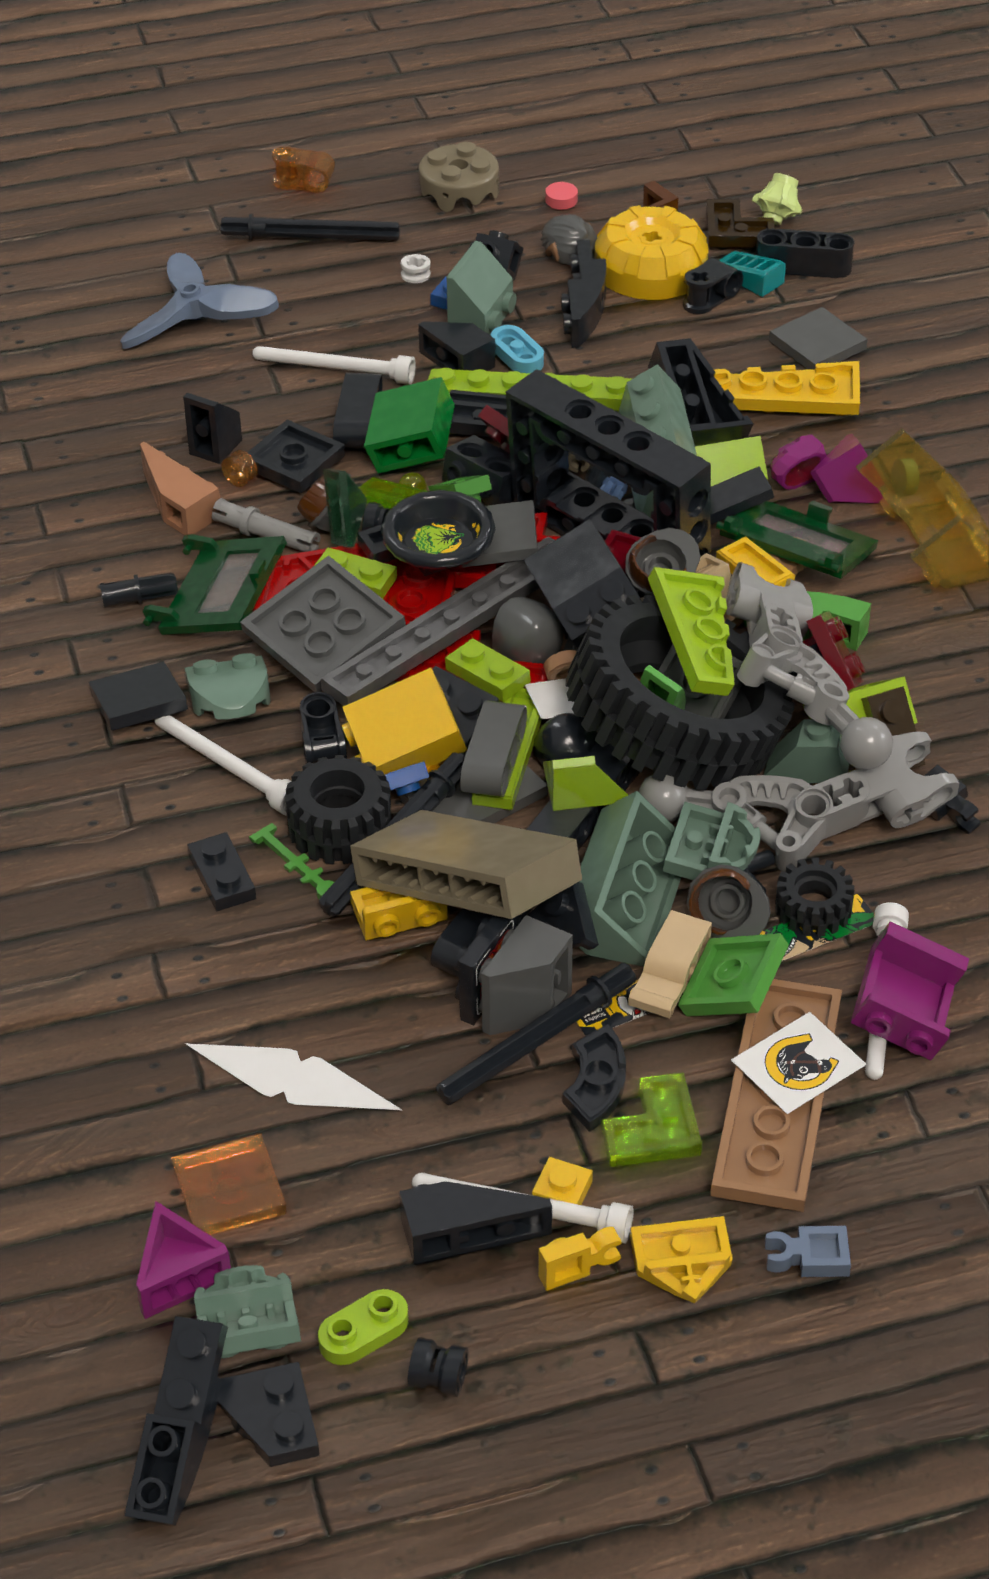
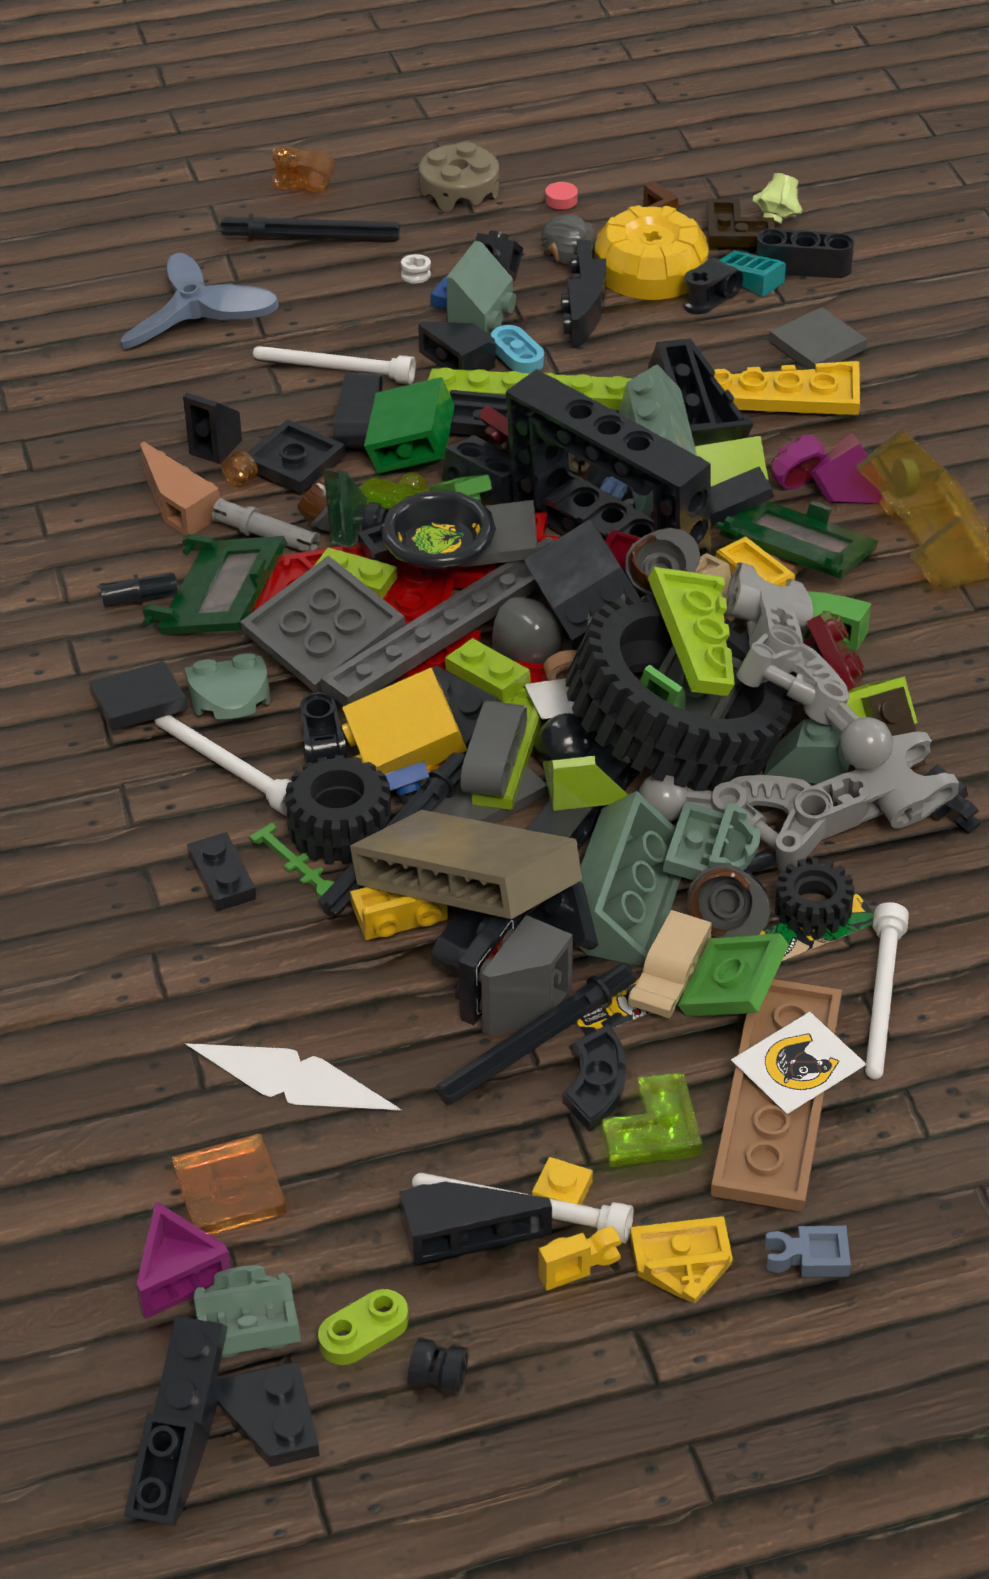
magenta panel [851,921,969,1060] -> none

